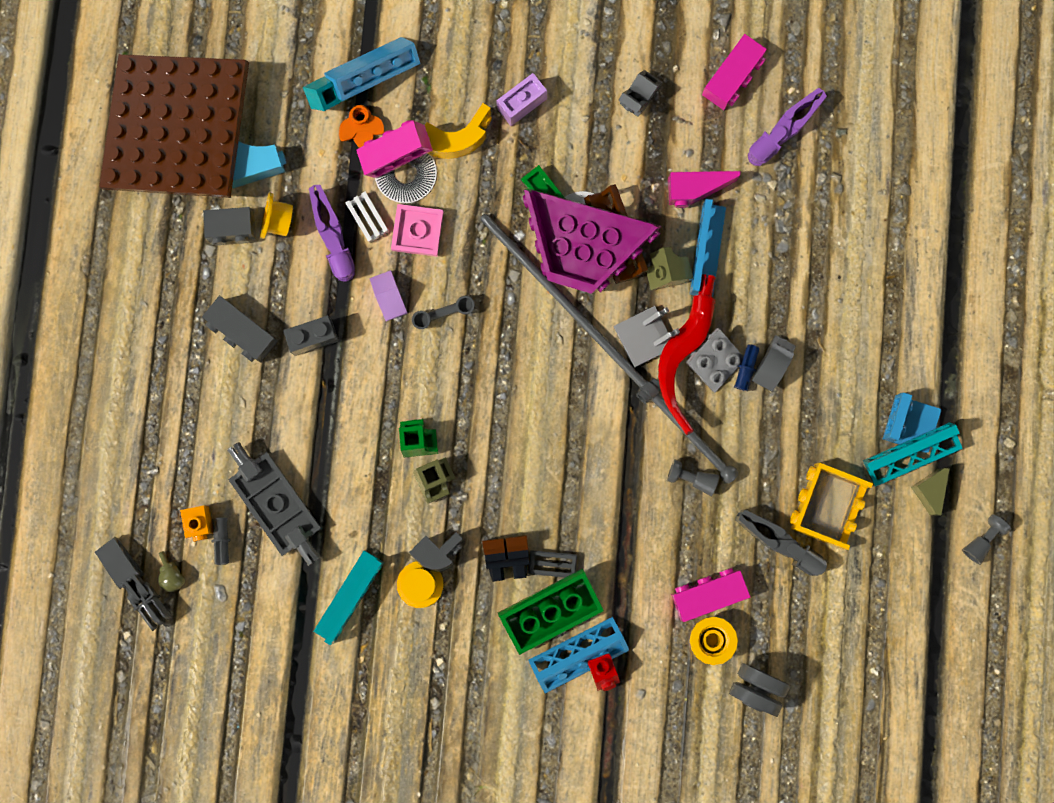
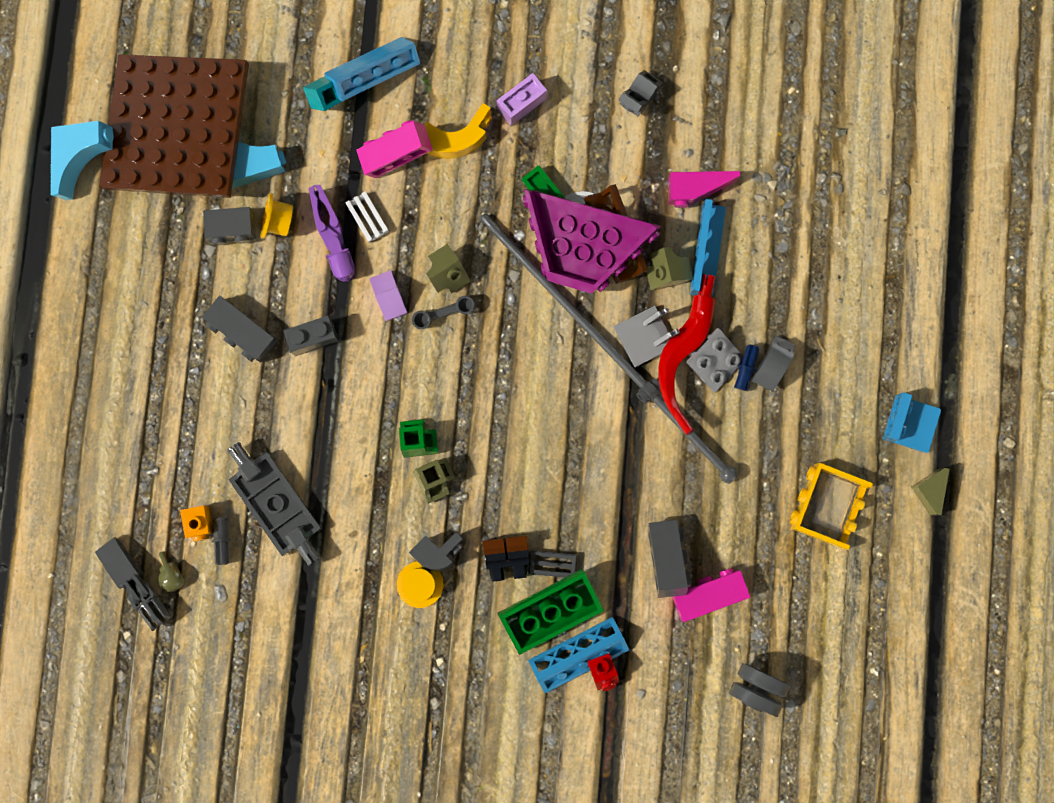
teal fence [313,550,385,646] -> none
orange plate [339,105,384,148] -> none
sticker [375,153,437,203] -> none
bright pink plate [391,204,444,257] -> none
dark grey piece [667,459,719,497] -> none
yellow piece [689,617,738,665] -> none
dark pink brick [702,34,767,110] -> none
dark grey arm [735,510,827,576] -> none
medium lavender arm [748,88,827,166] -> none
teal fence [863,422,963,487] -> none
dark grey piece [962,514,1011,565] -> none
none -> medium azure arch [51,121,114,200]
none -> olive brick [426,244,470,294]
none -> dark grey brick [648,520,691,598]

